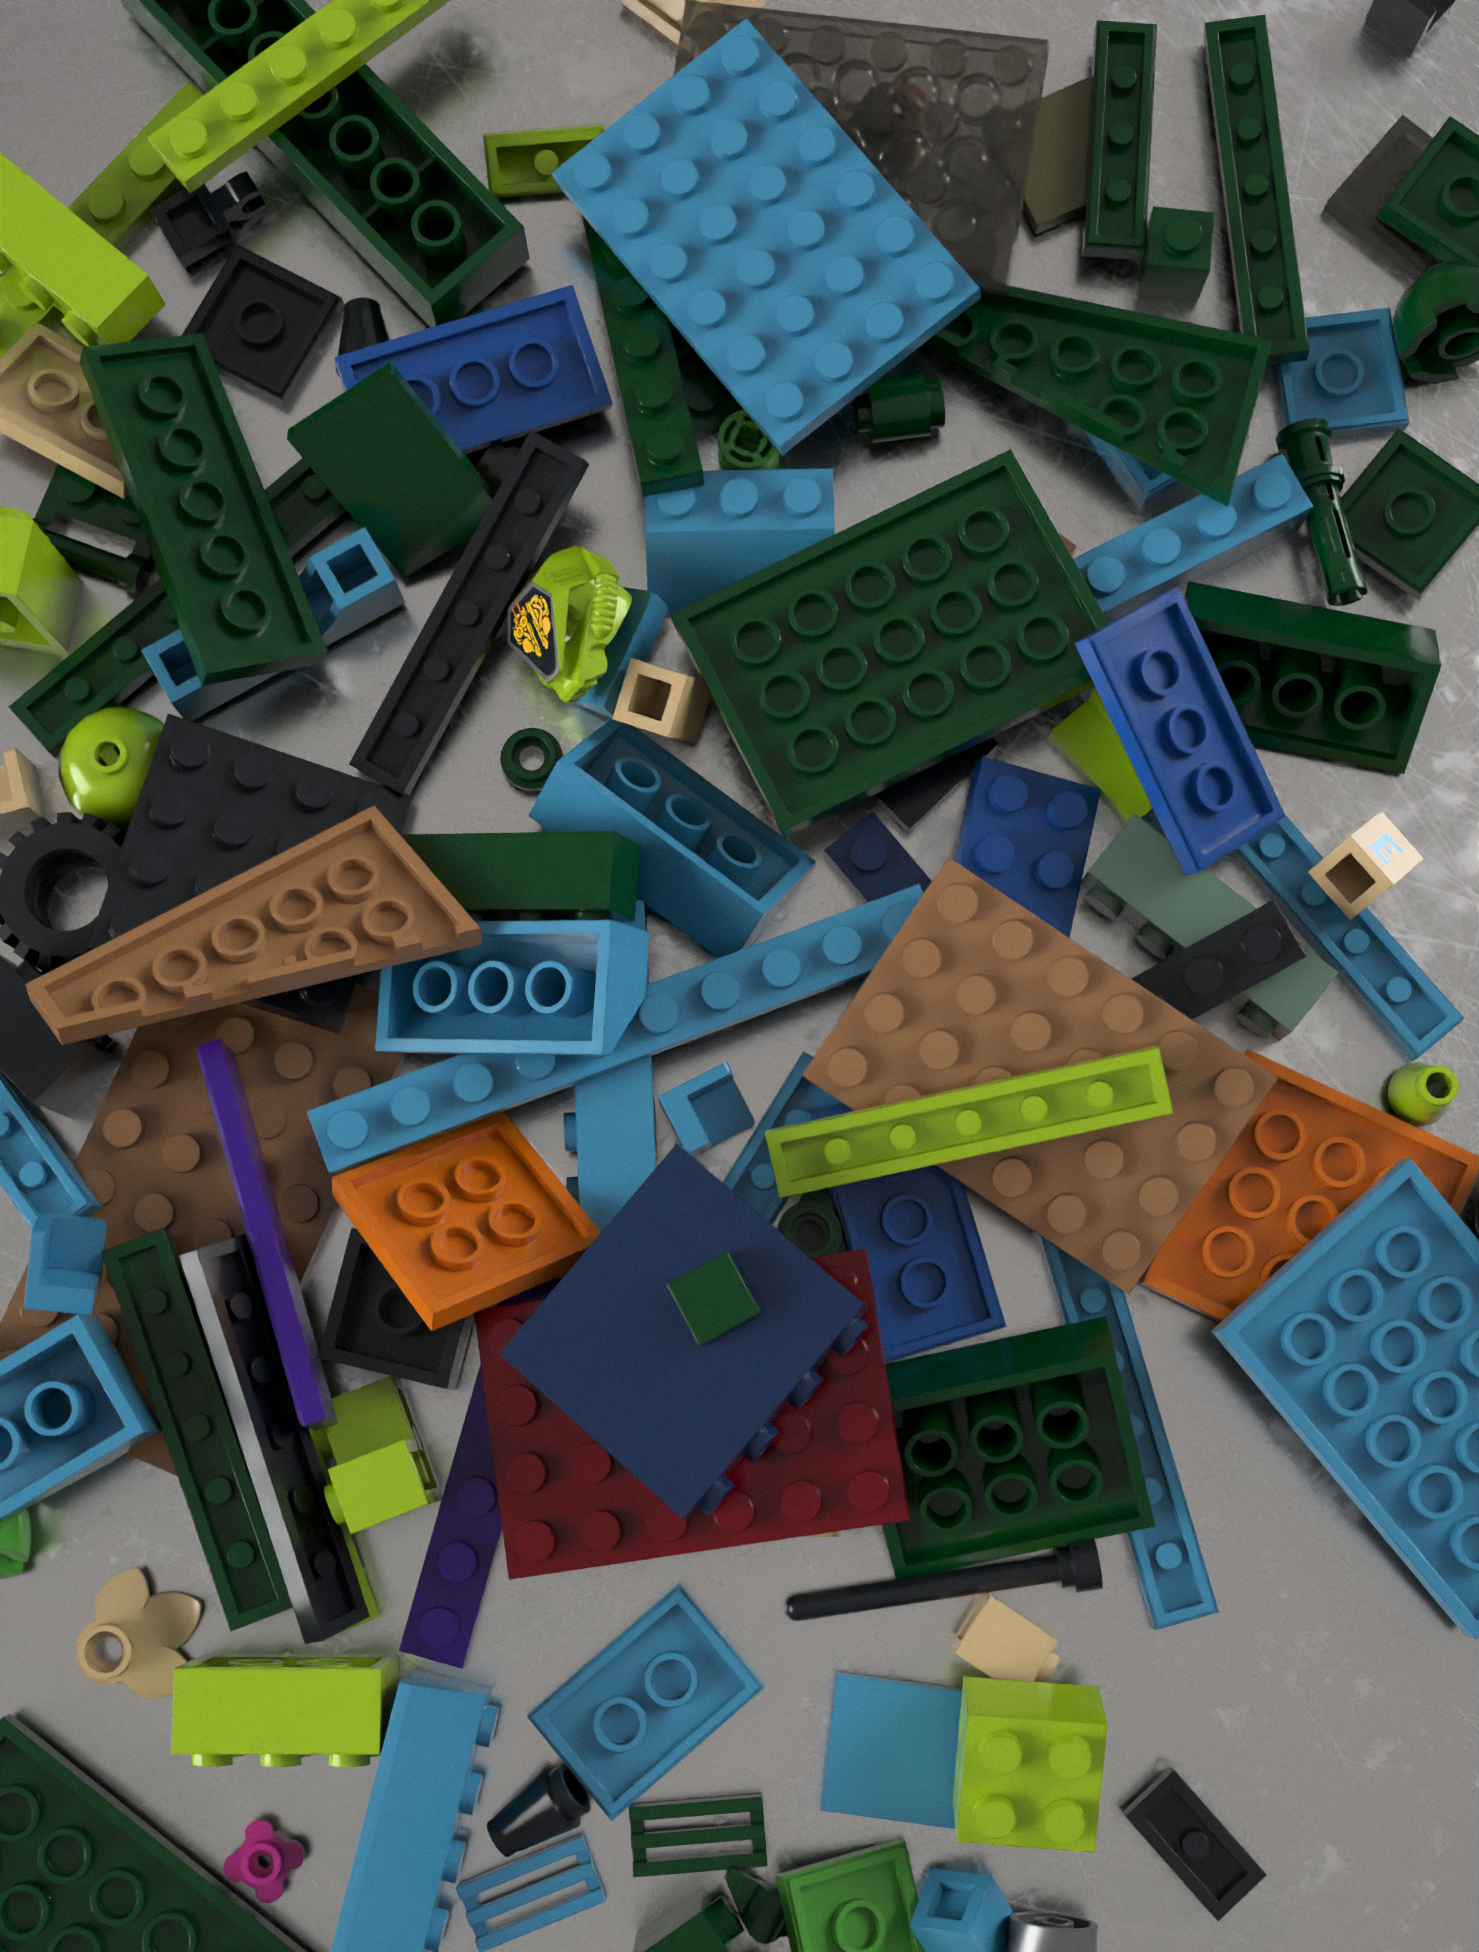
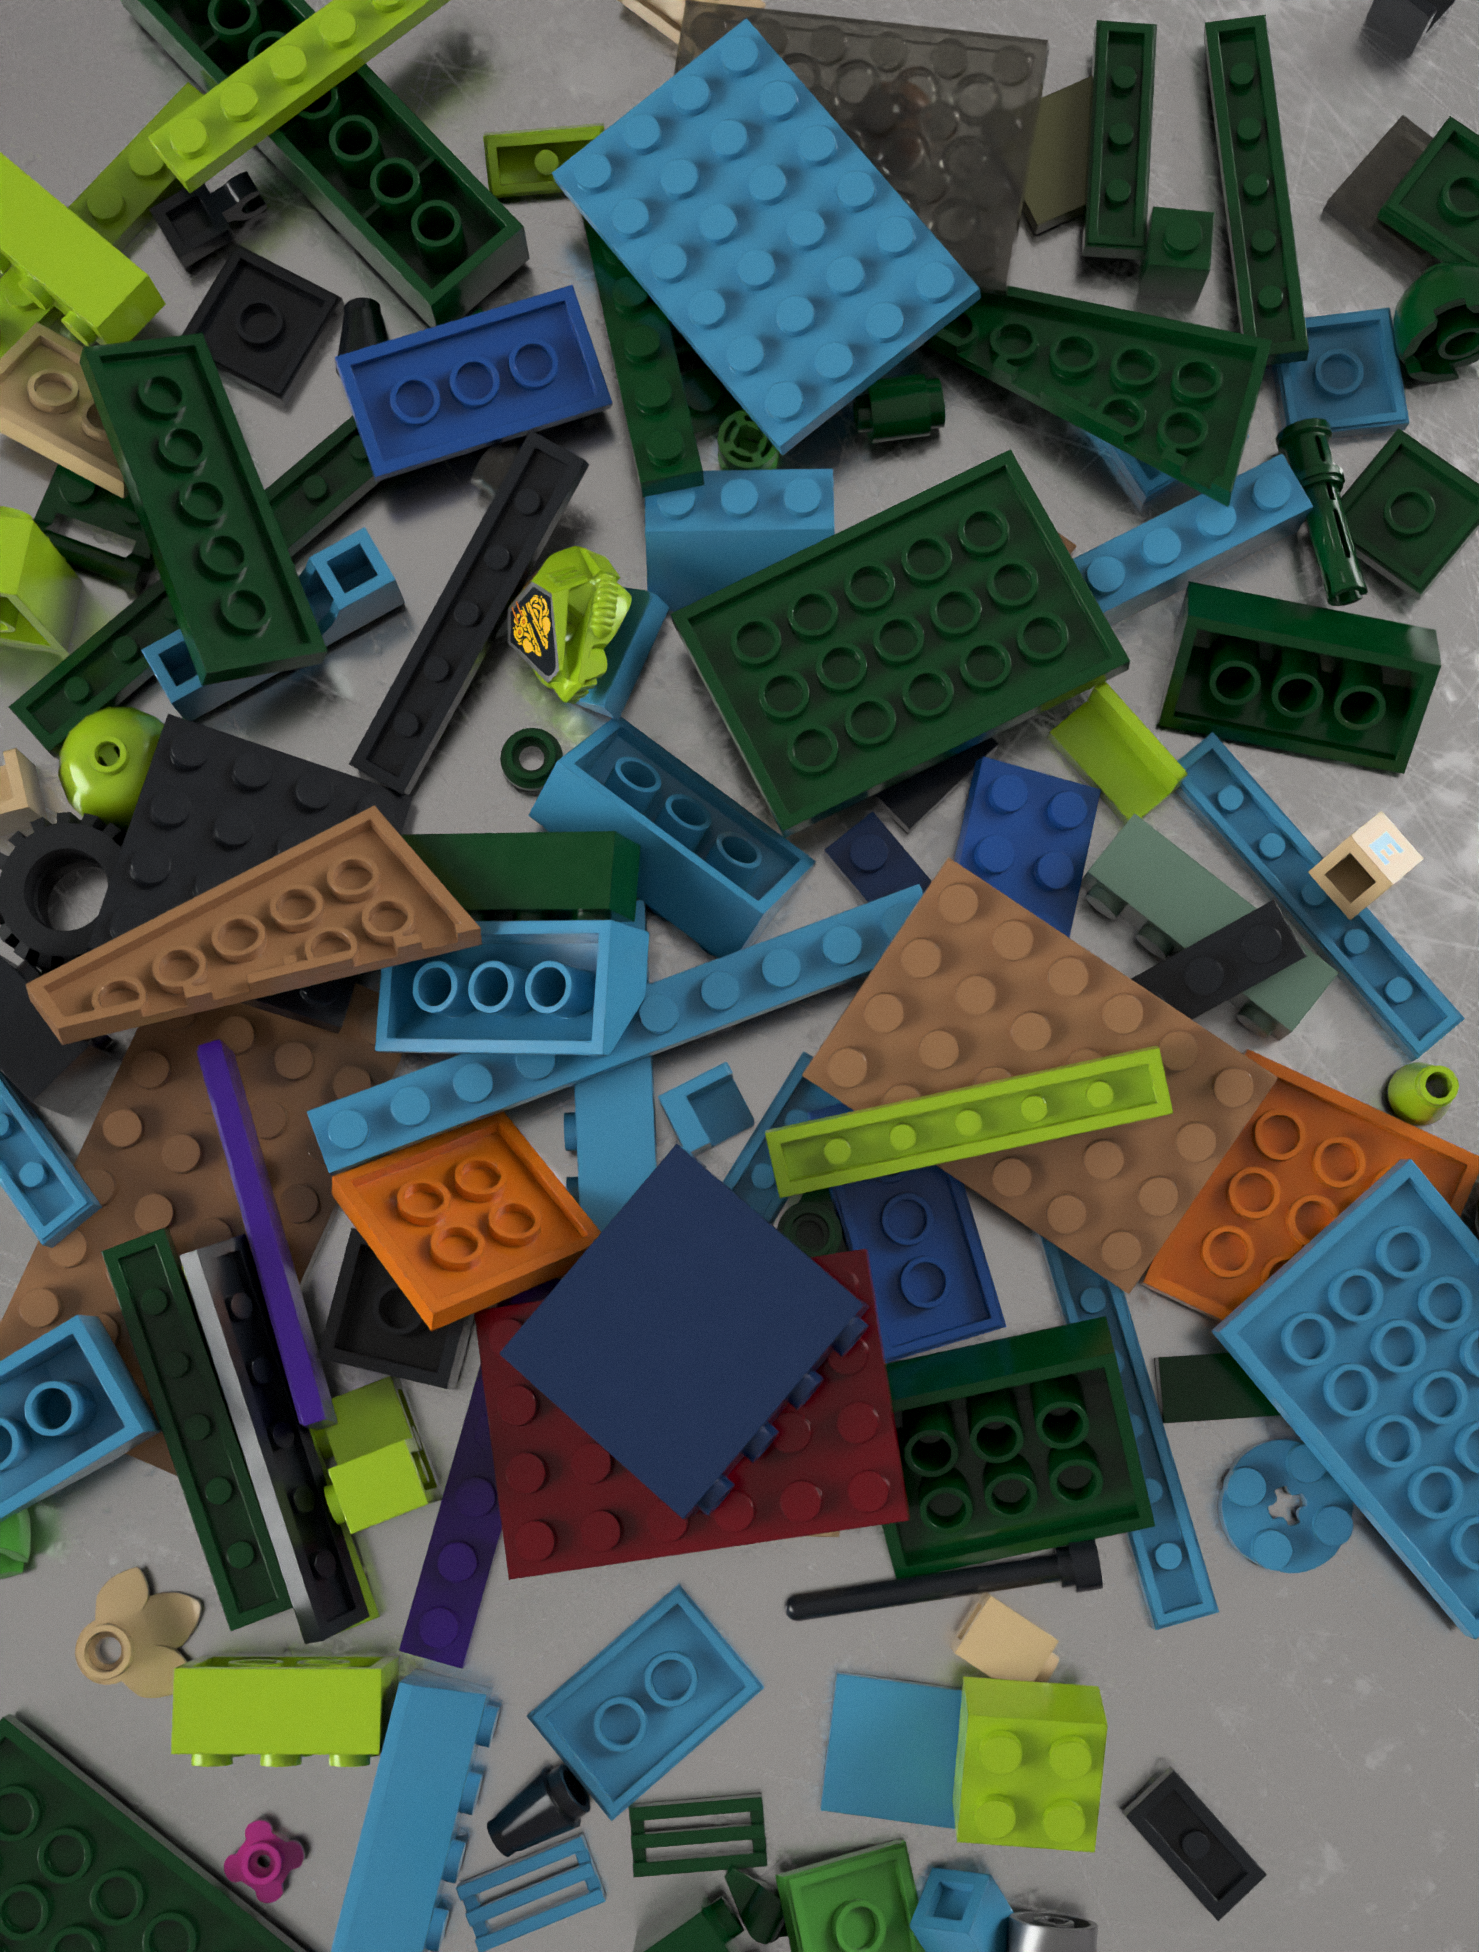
dark azure panel [24,1212,107,1315] -> none
dark green tile [287,362,496,578] -> none
tan brick [612,658,710,743] -> none
dark green tile [667,1251,763,1347] -> none
blue tile [1075,586,1286,875] -> none
none -> dark green tile [1155,1353,1281,1423]
none -> dark azure plate [1217,1439,1354,1573]

